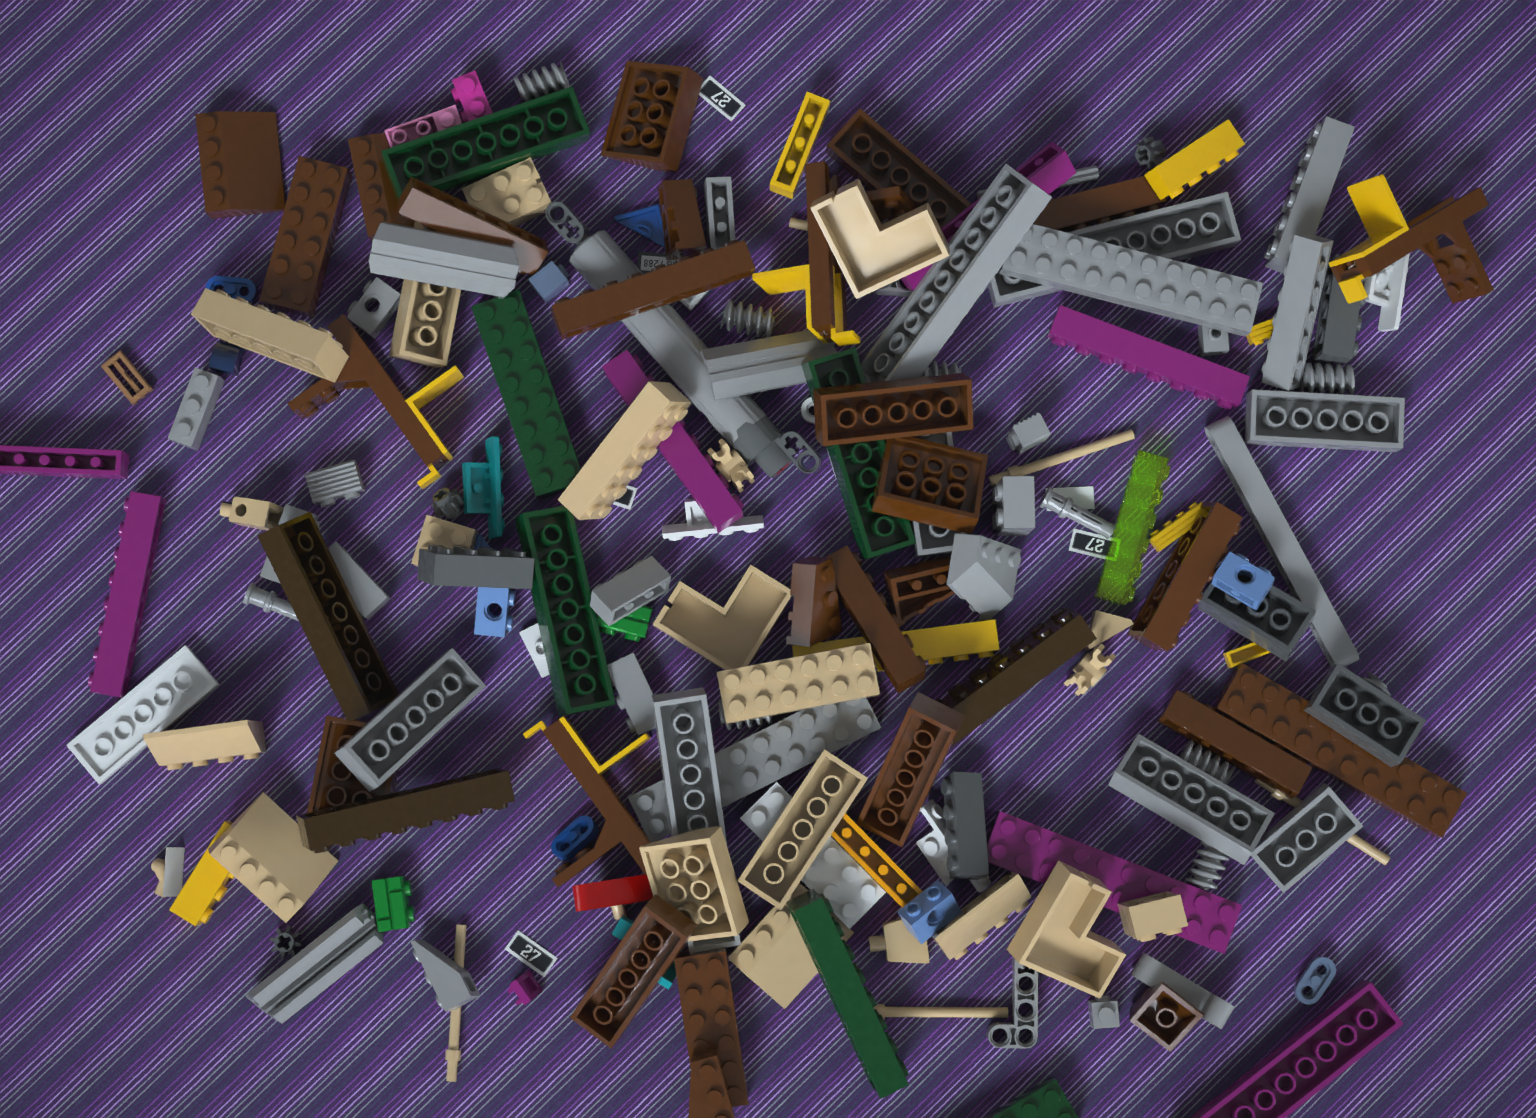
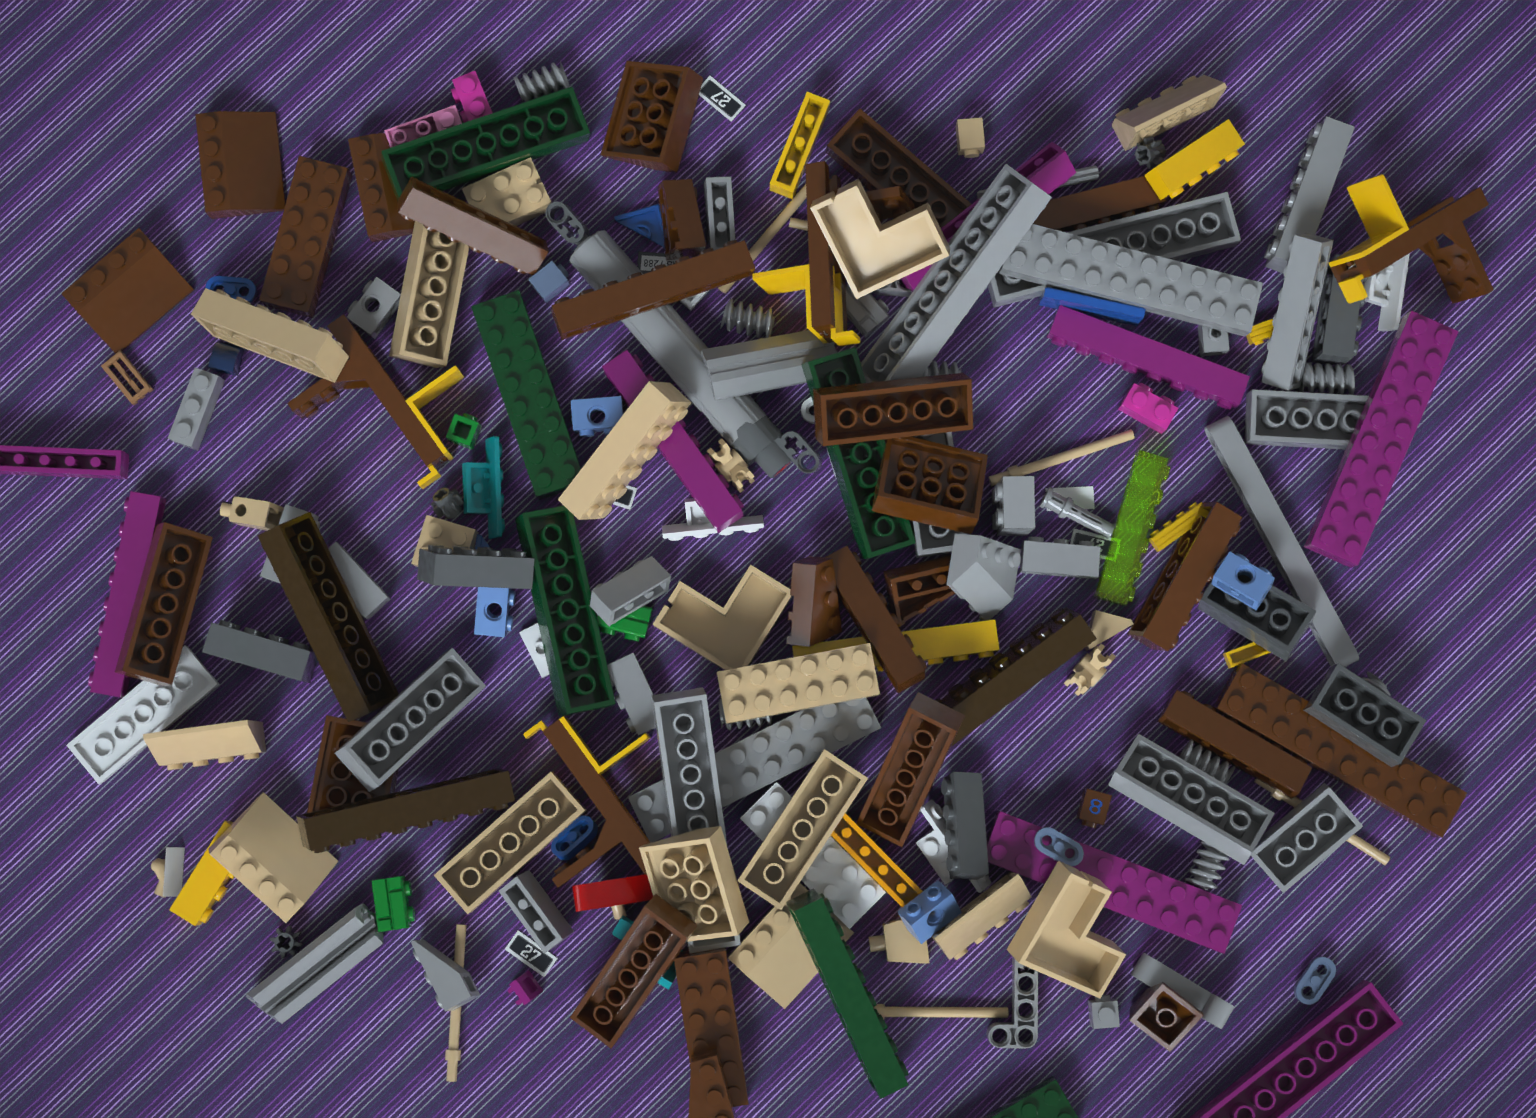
light grey pin [243,582,299,621] -> none
light grey brick [305,459,365,508] -> none
light grey piece [369,222,519,297] -> none
light grey brick [1006,413,1051,454] -> none
tan brick [1117,891,1188,942] -> none
none -> reddish brown slope [61,228,194,354]
none -> reddish brown brick [115,522,213,686]
none -> dark grey brick [202,620,318,683]
none -> tan brick [434,772,587,914]
none -> green brick [446,413,482,450]
none -> light grey brick [499,870,574,954]
none -> medium blue brick [571,396,624,437]
none -> tan bar [718,184,807,294]
none -> light grey brick [845,284,889,338]
none -> tan brick [955,118,985,158]
none -> light grey brick [1020,537,1101,579]
none -> sand blue plate [1034,827,1084,866]
none -> blue tile [1039,287,1146,326]
none -> reddish brown brick [1076,788,1112,829]
none -> tan slope [1112,75,1227,151]
none -> dark pink brick [1118,383,1178,434]
none -> magenta brick [1304,311,1459,568]

